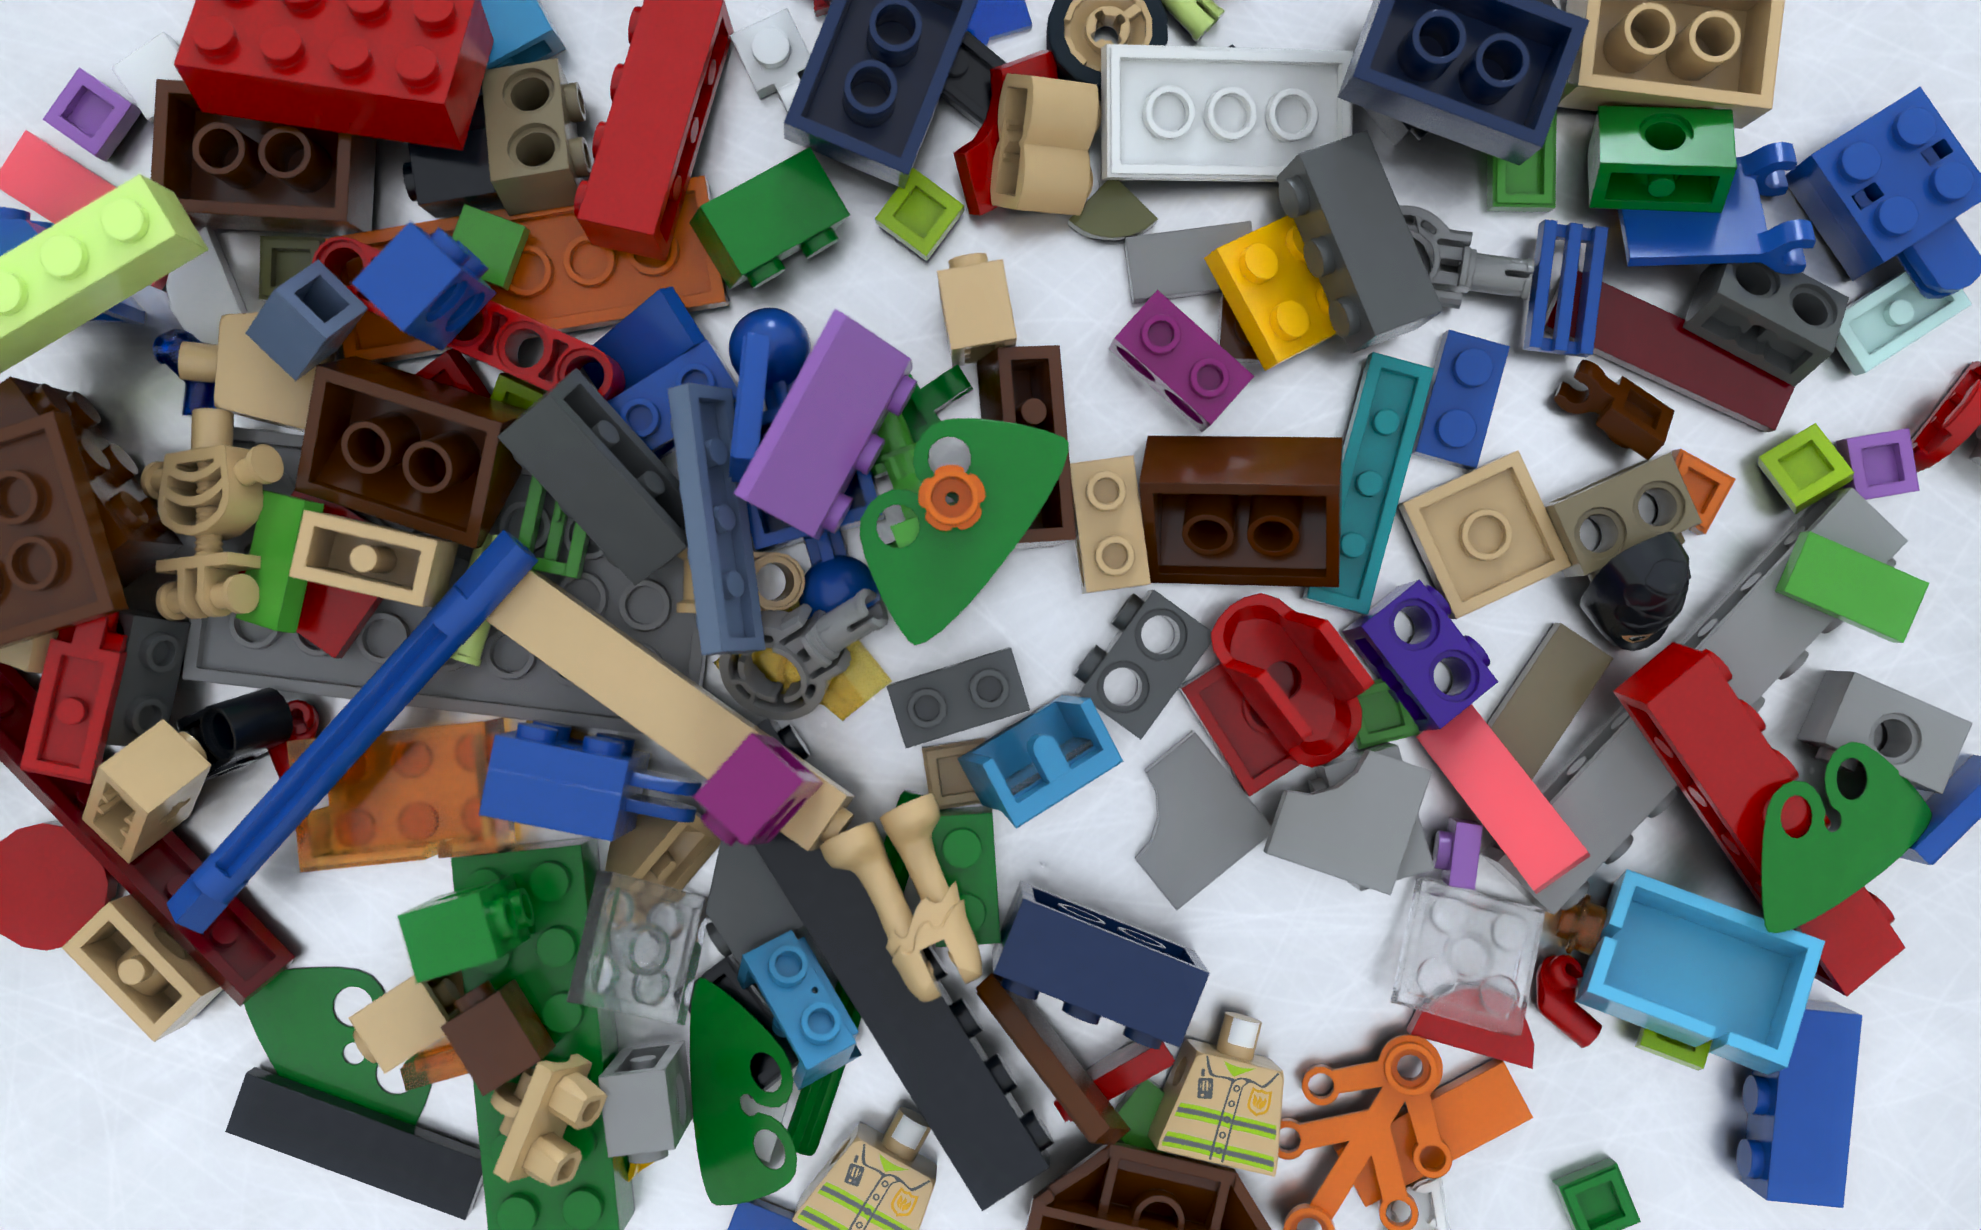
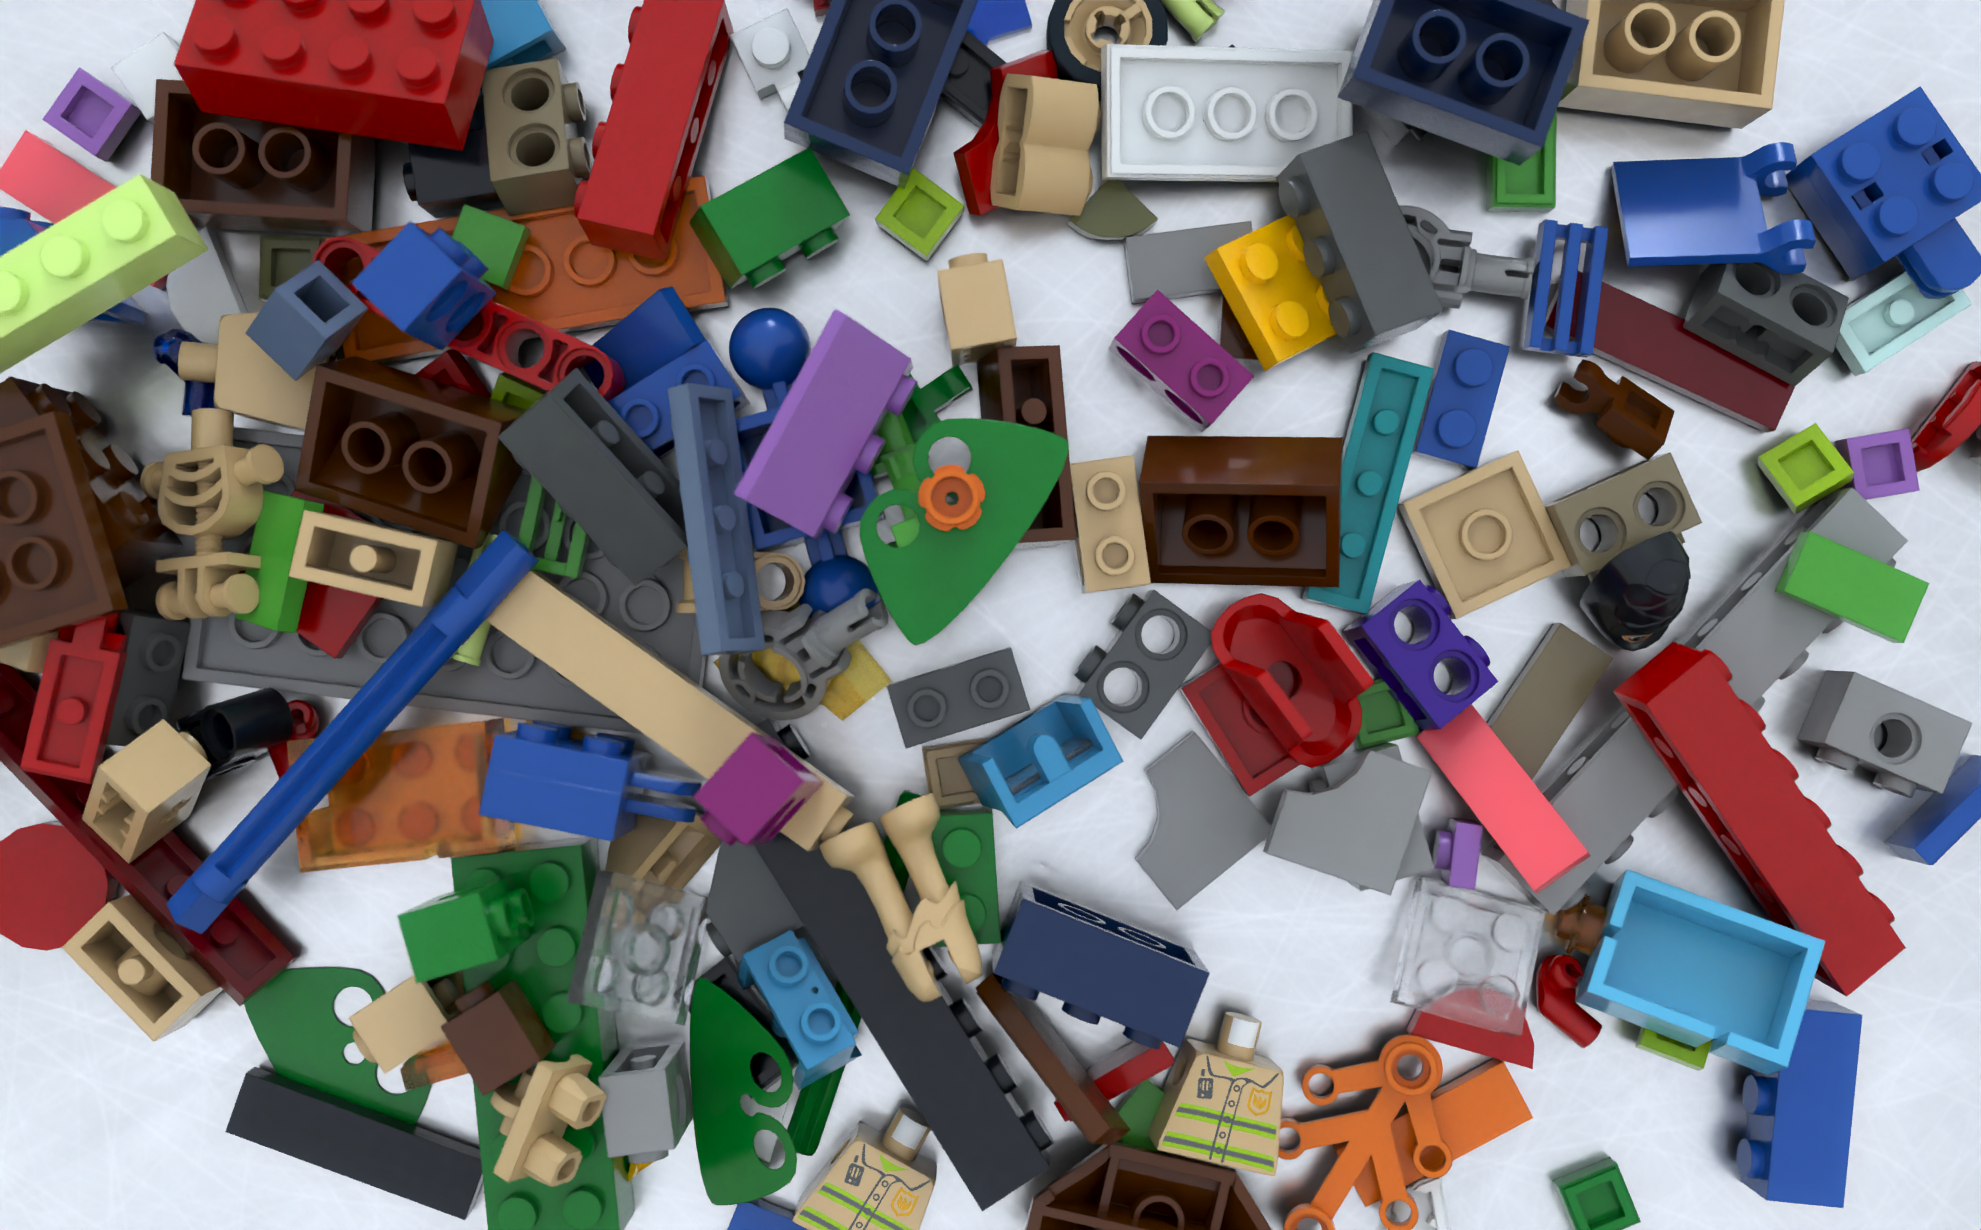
blue tile [728,332,771,483] -> none
green brick [1587,106,1737,213] -> none
orange tile [1671,449,1736,535] -> none
green piece [1761,742,1932,933] -> none

